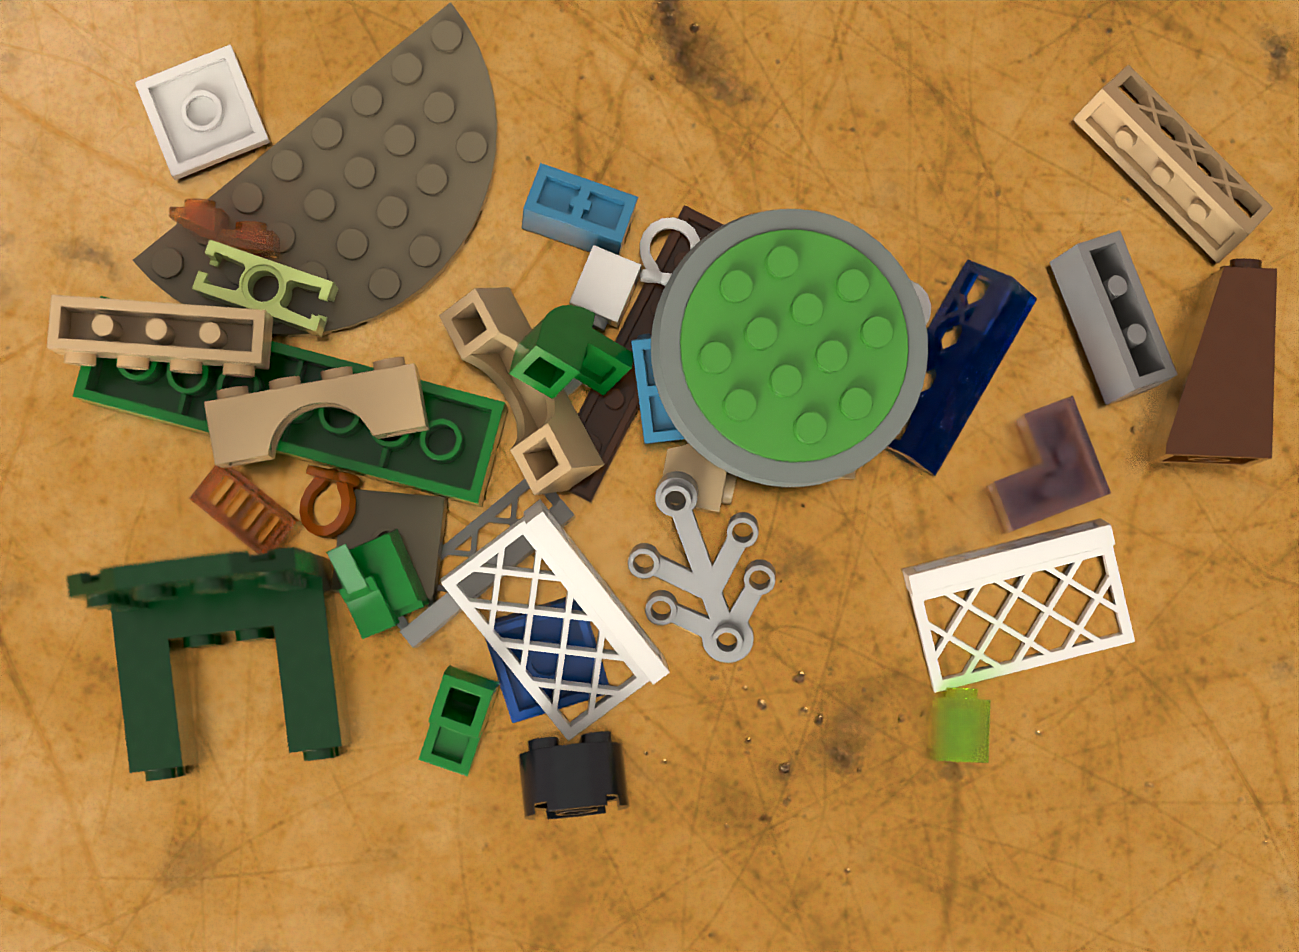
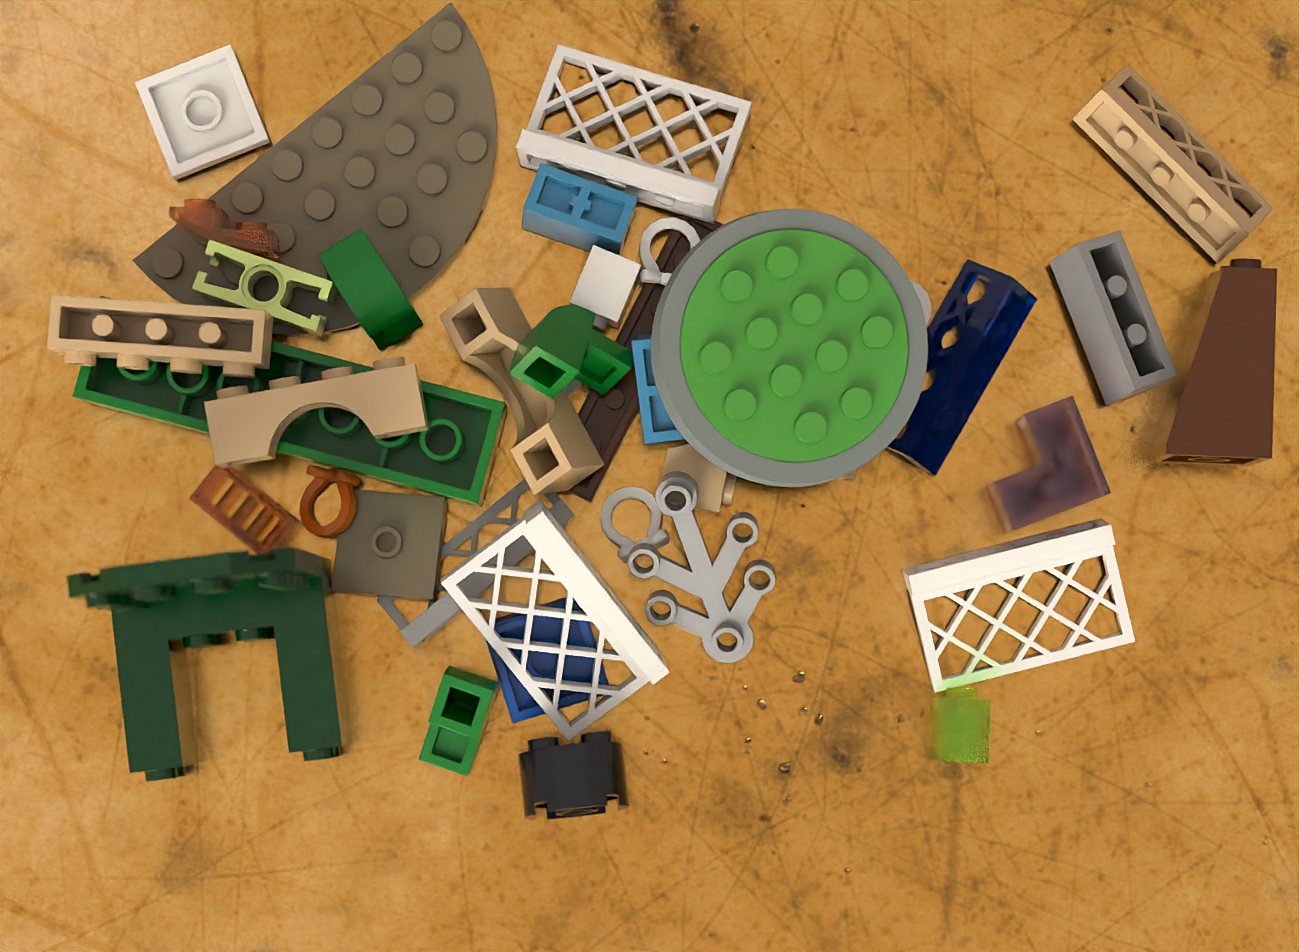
green piece [326,529,430,640] -> none
none -> green brick [318,227,423,350]
none -> white fence [516,44,752,224]
none -> white piece [600,486,669,562]

